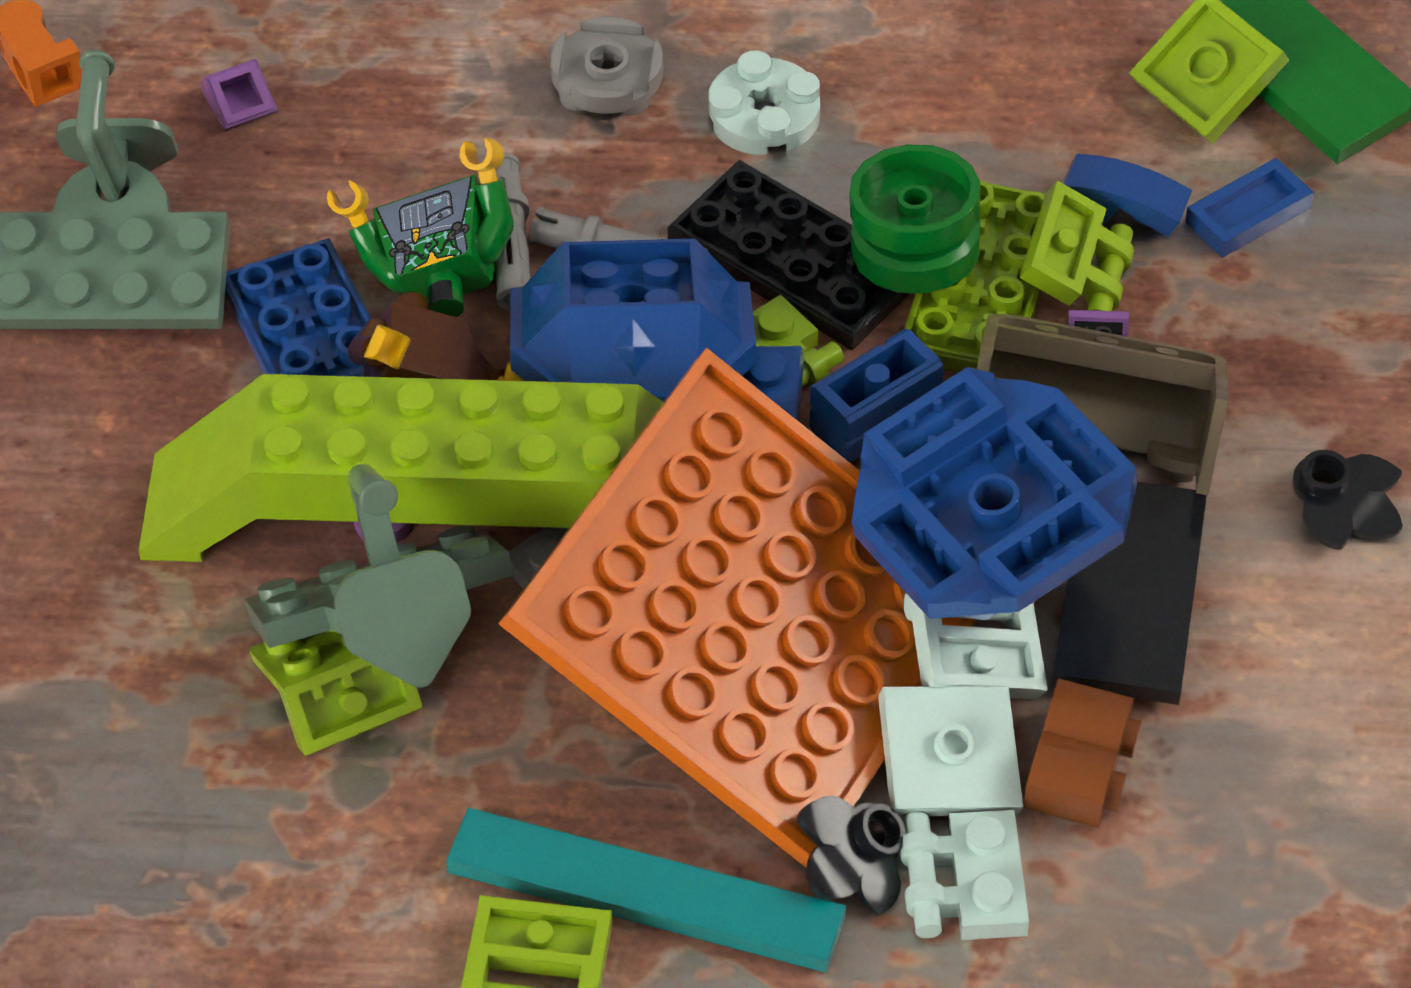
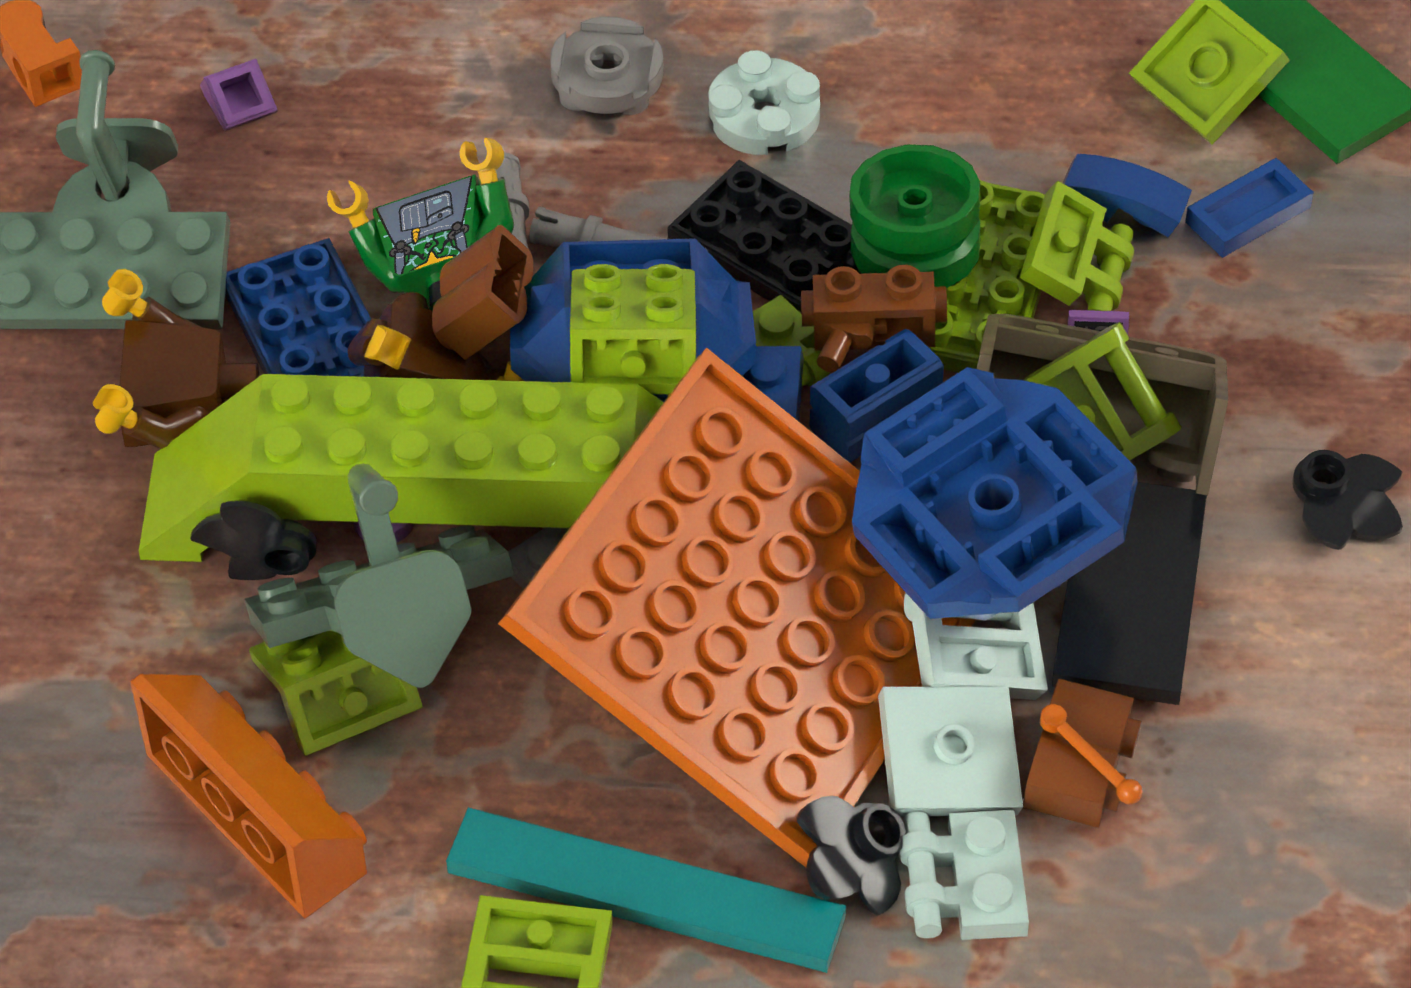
none -> reddish brown torso [92,269,259,449]
none -> orange slope [130,674,367,919]
none -> black plate [190,501,317,580]
none -> dark orange brick [432,224,534,360]
none -> lime bracket [570,264,696,394]
none -> dark orange brick [801,265,947,373]
none -> lime plate [1025,322,1182,461]
none -> orange hinge [1040,704,1143,805]

